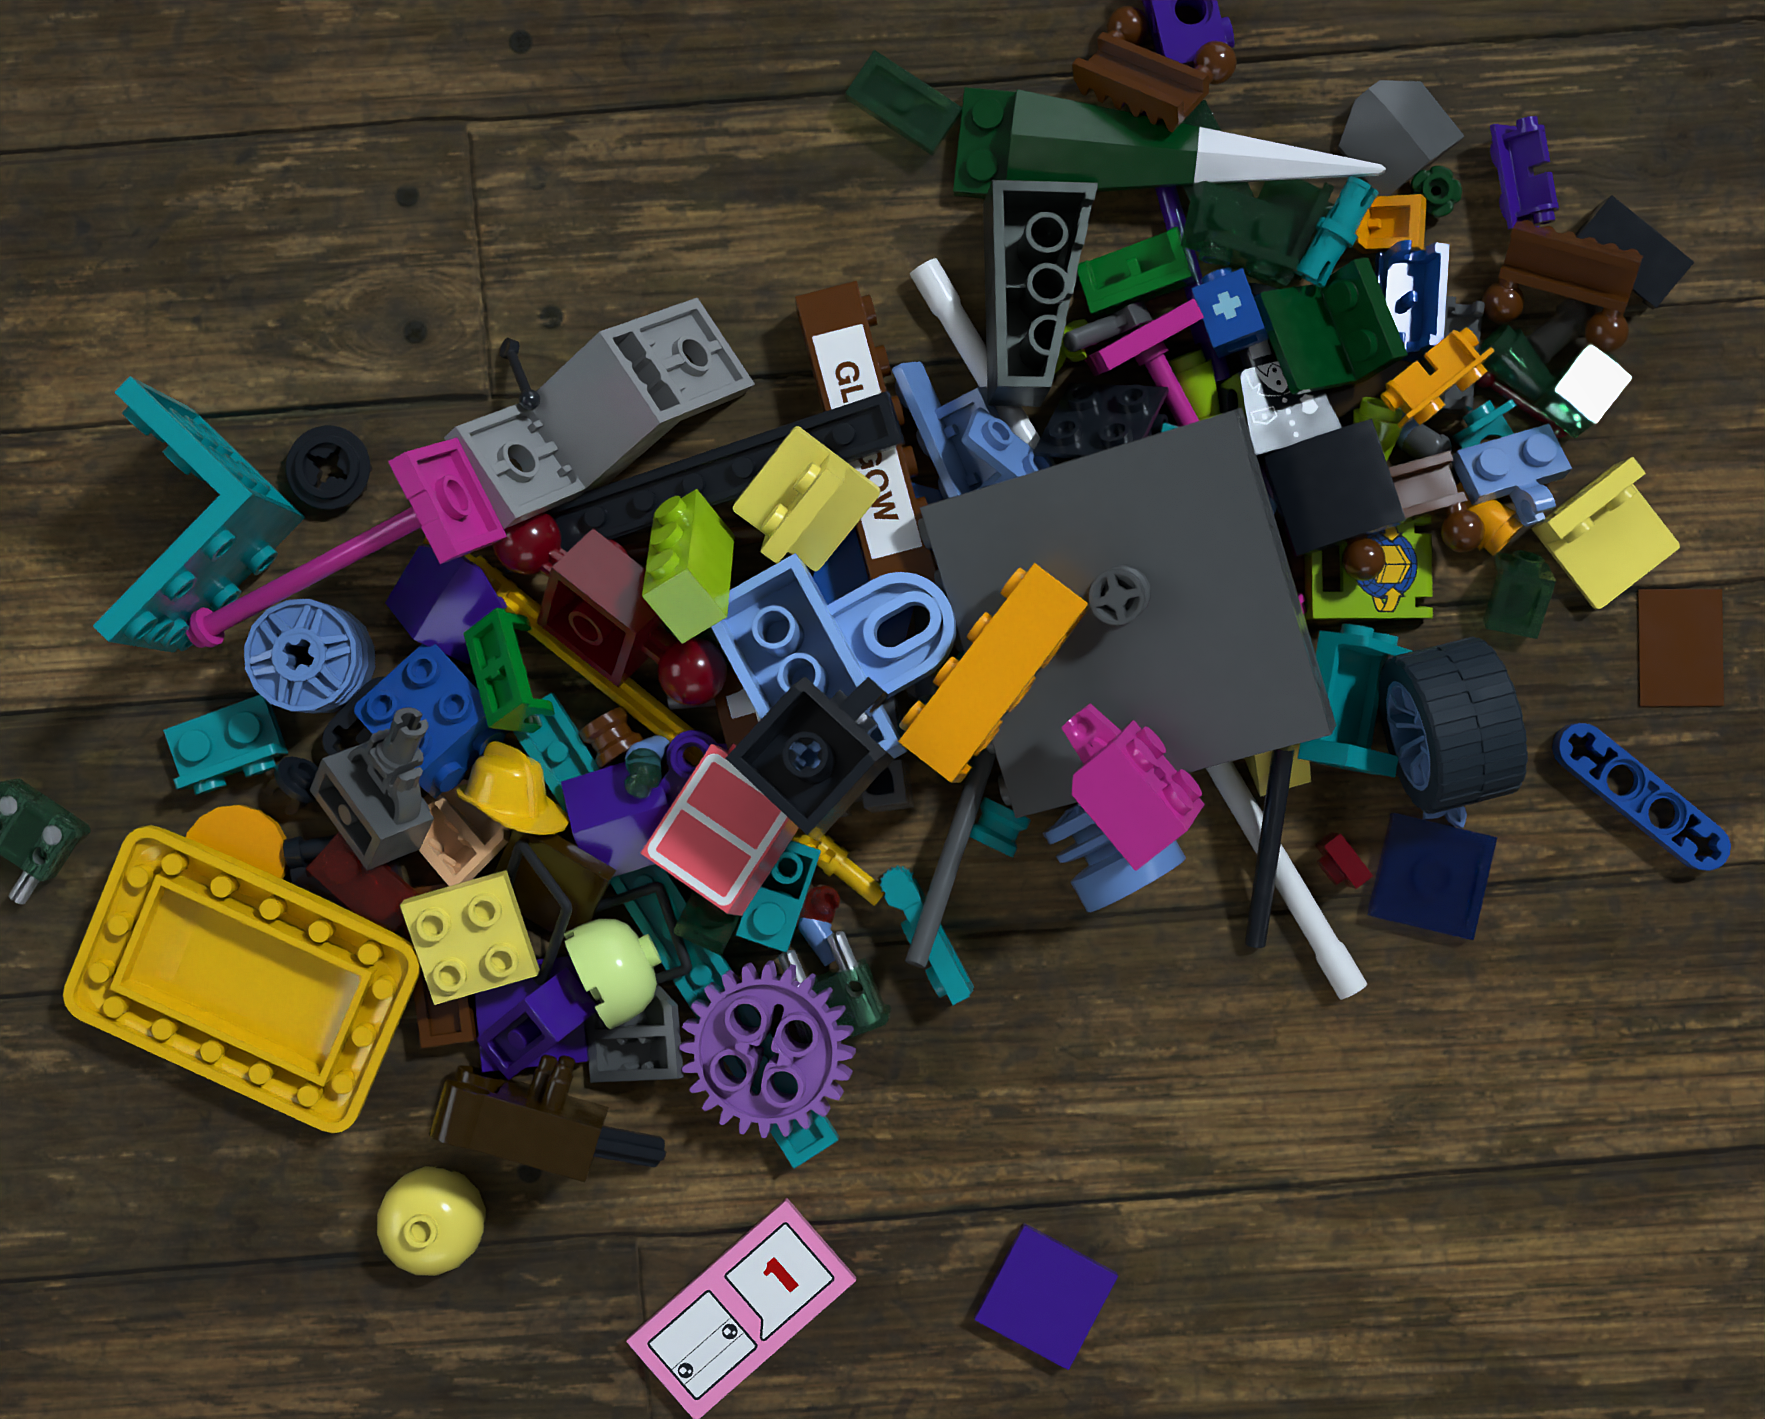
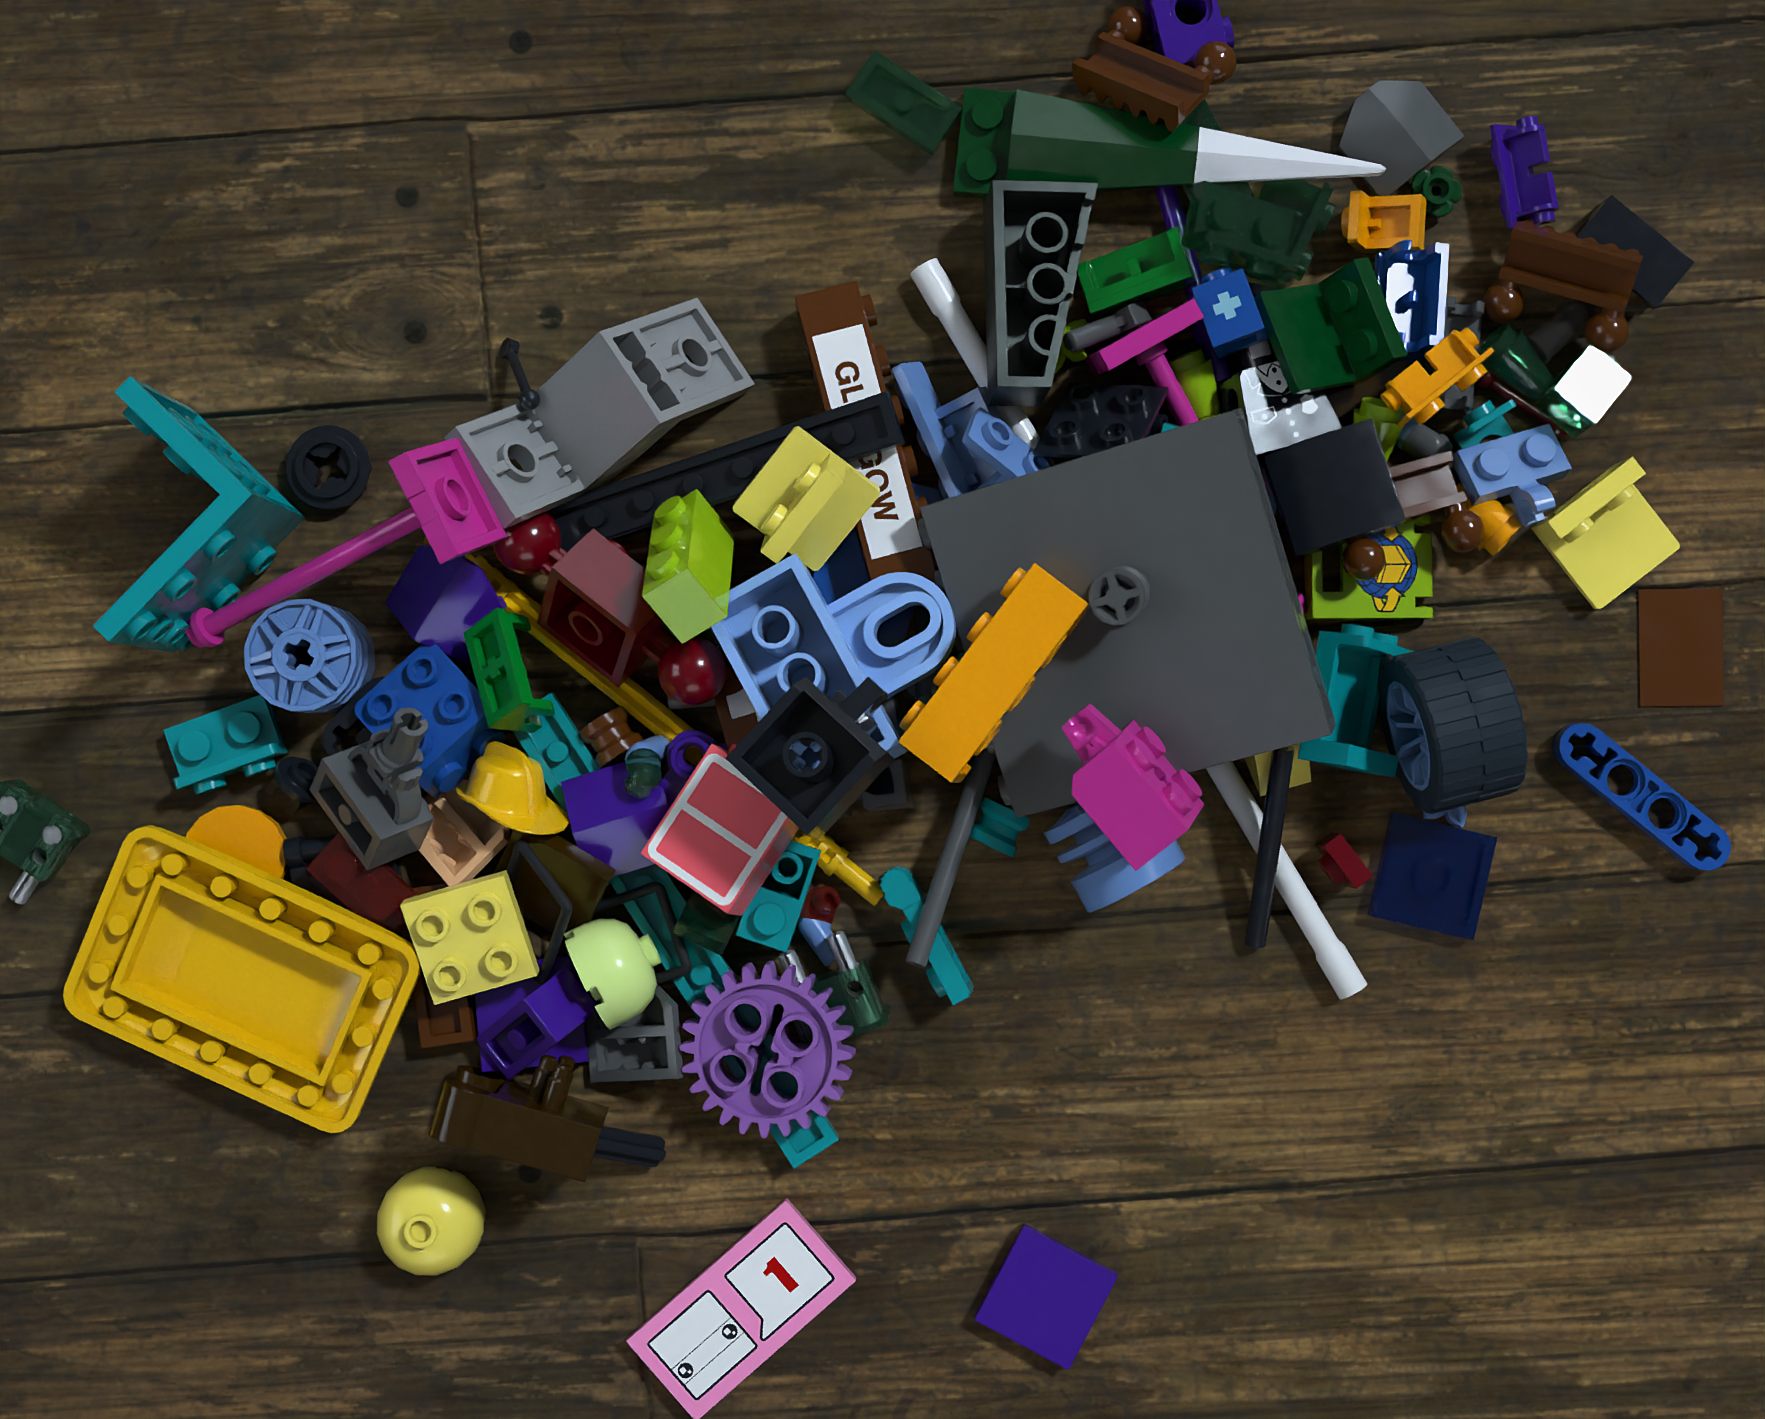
teal pin [1294,176,1379,288] -> none
clear green bracket [1483,550,1556,639] -> none

